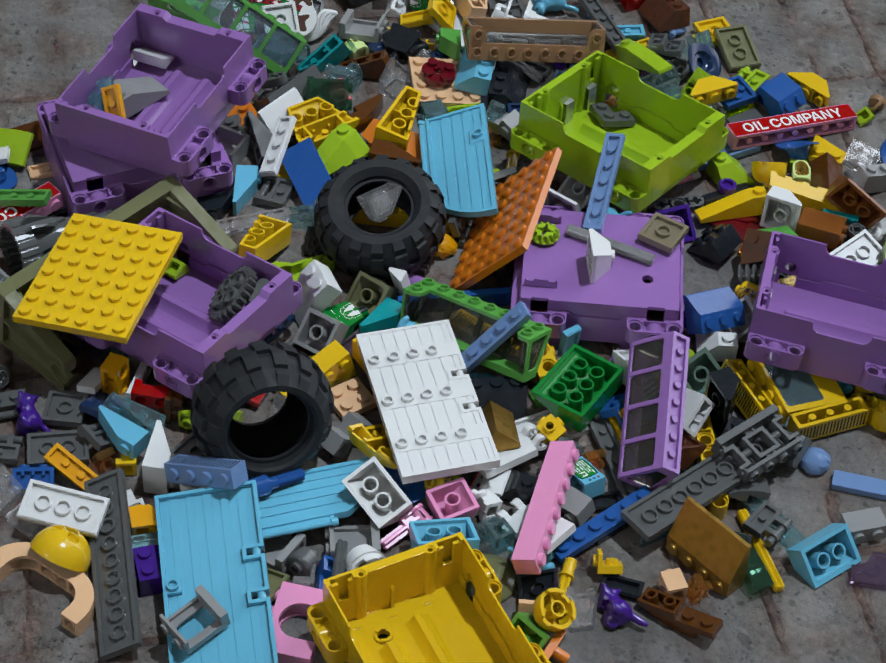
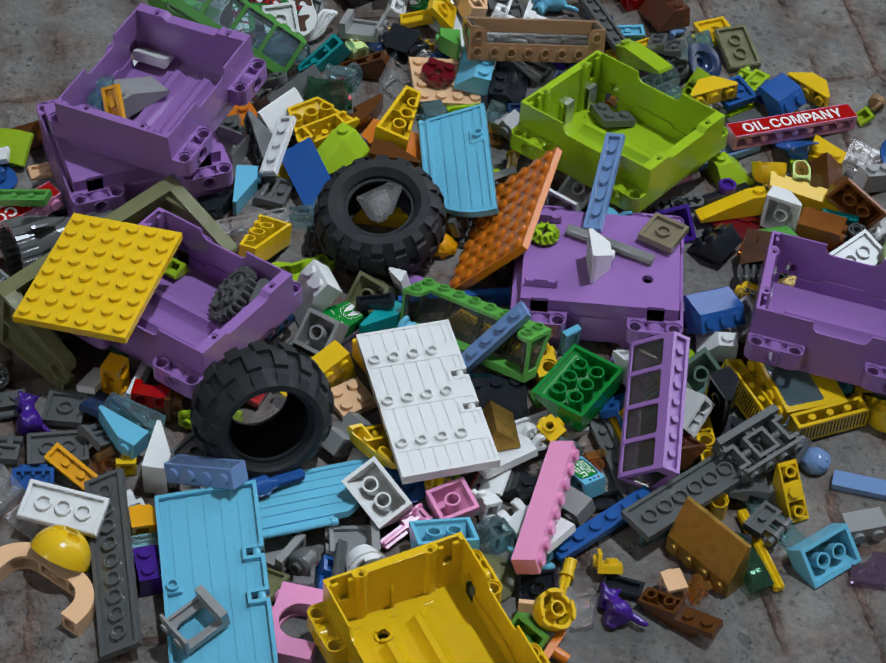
none -> black tile [356,292,395,312]
none -> yellow slope [772,459,809,523]

